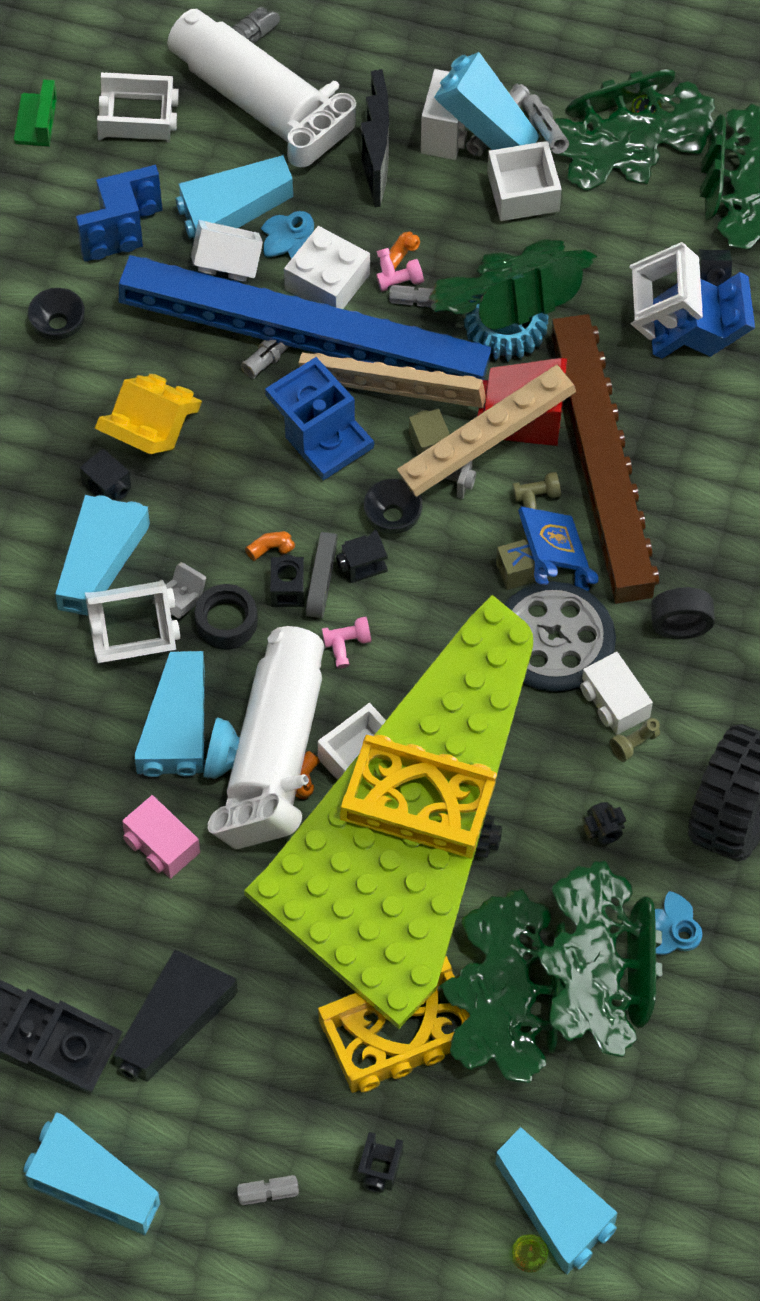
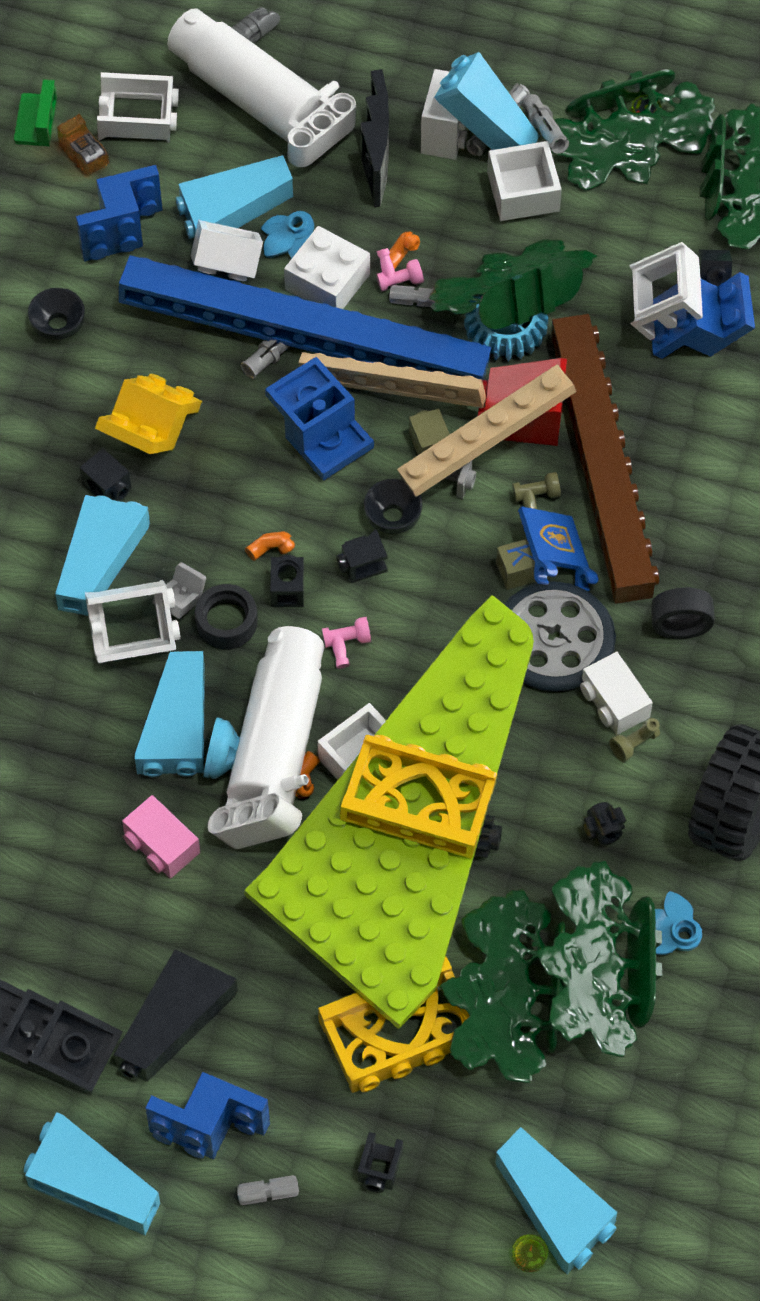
dark grey beam [306,532,338,619] -> none
none -> clear orange leg [57,114,110,176]
none -> blue bracket [145,1072,270,1159]

